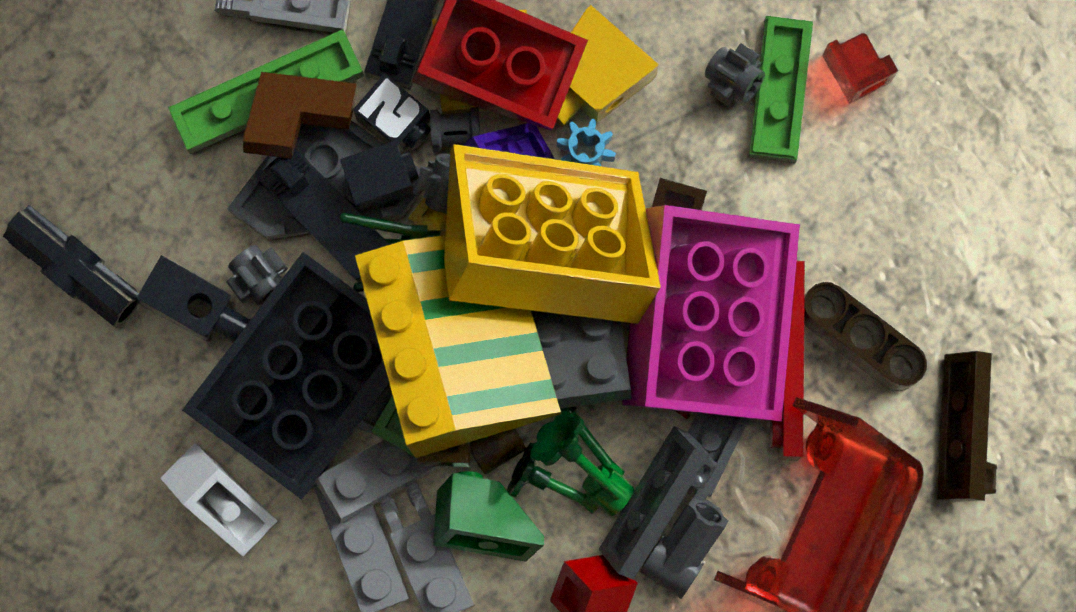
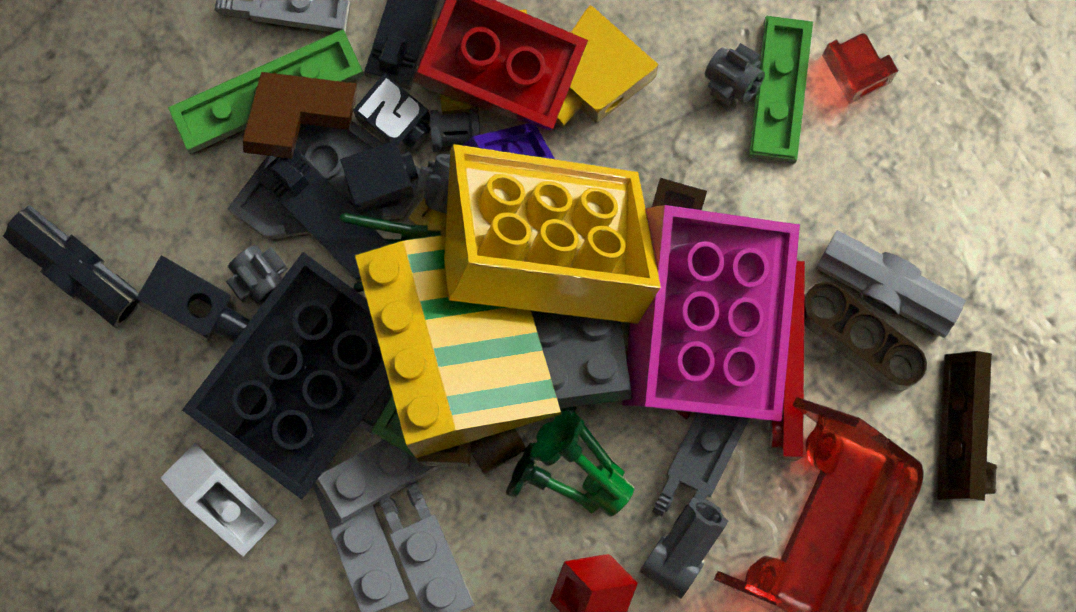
green slope [433,471,544,562] -> none
medium azure gear [557,119,616,166] -> none
dark grey hinge [599,426,718,580] -> none
none -> light grey piece [816,230,966,338]

